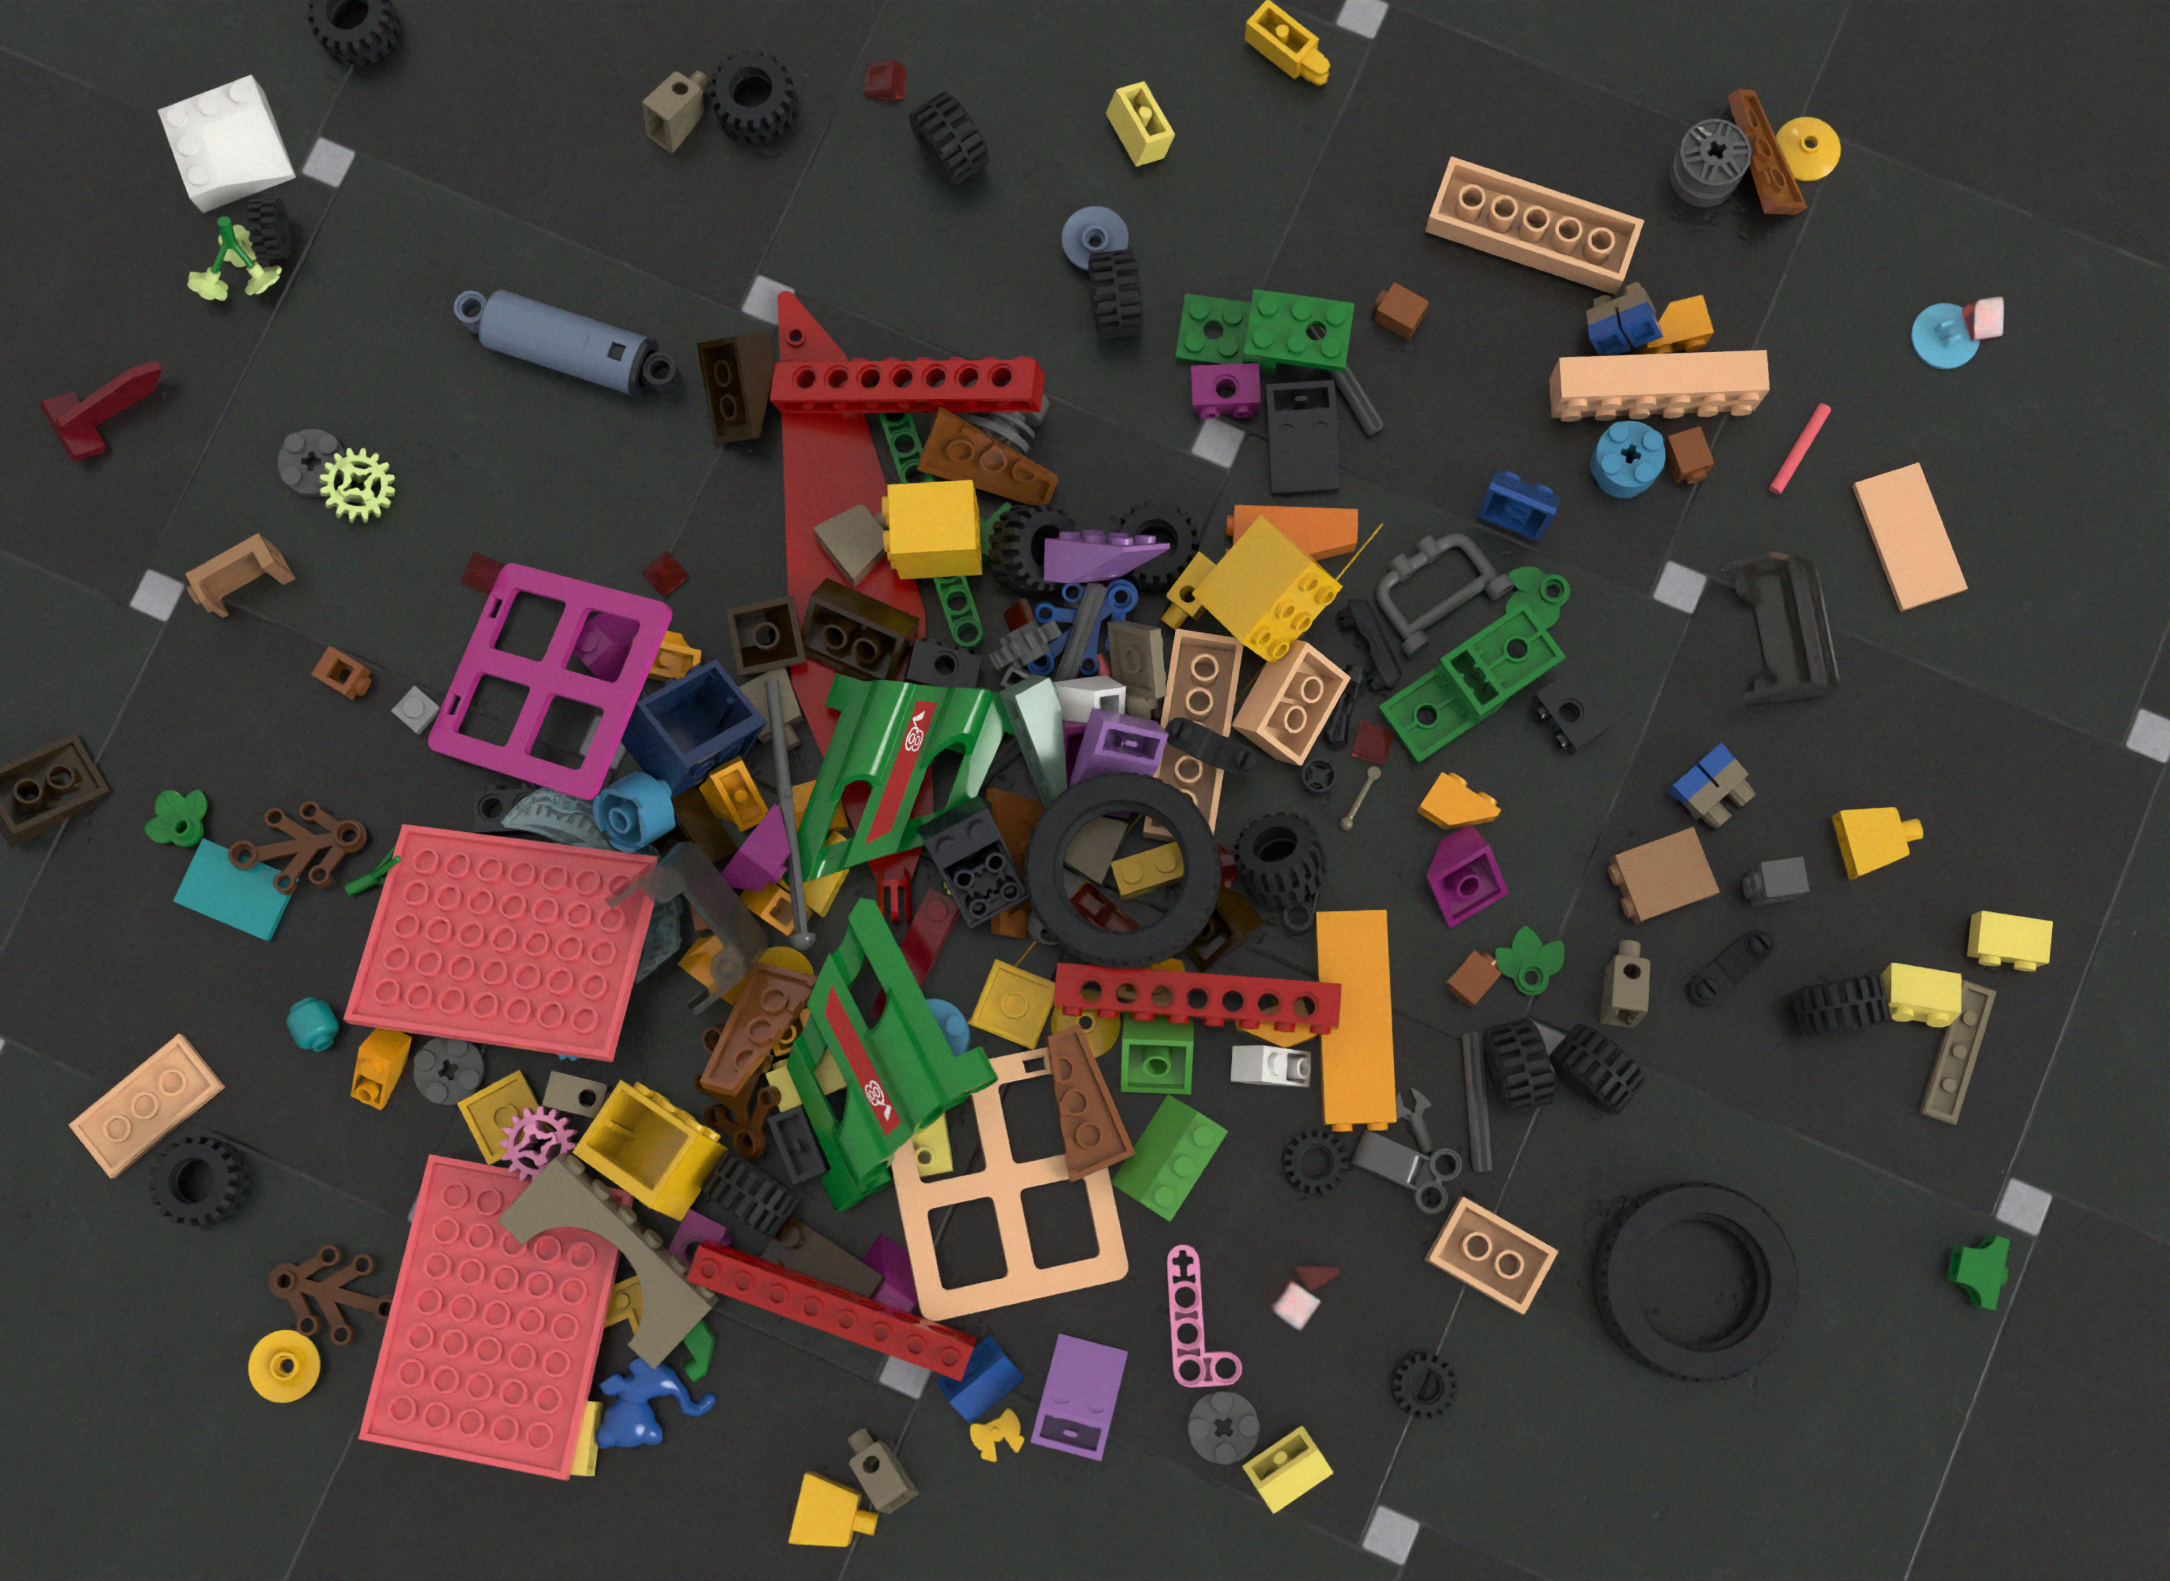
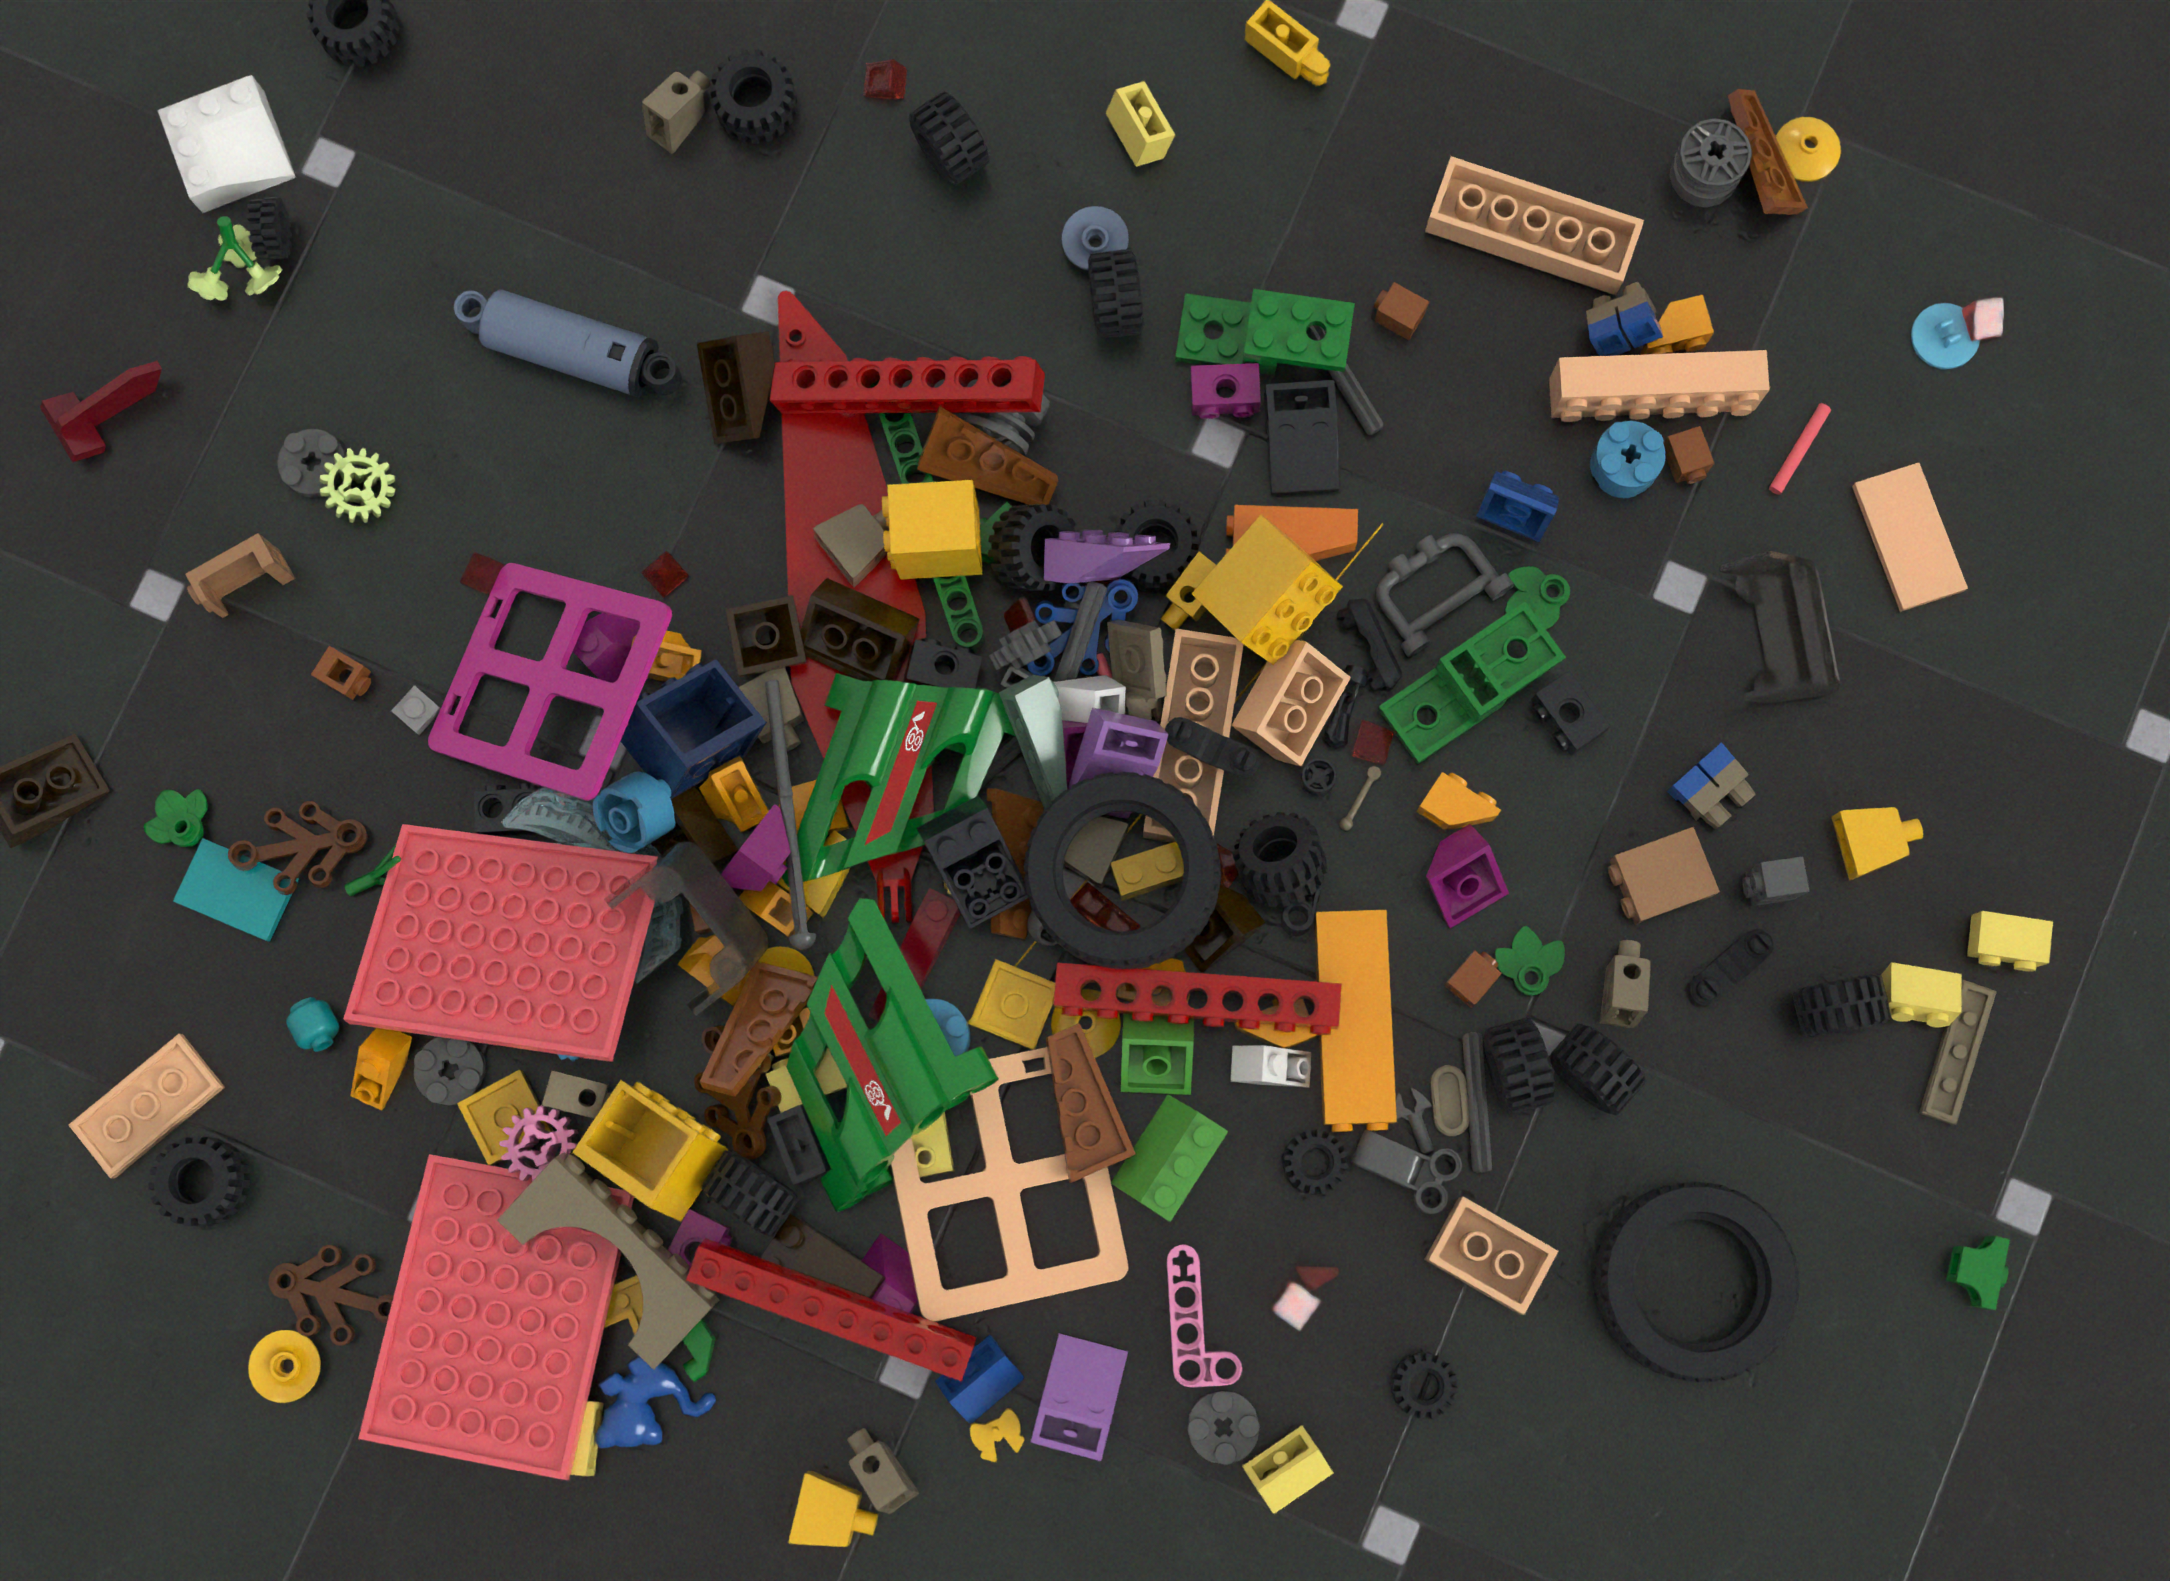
none -> dark tan tile [1429,1065,1470,1136]

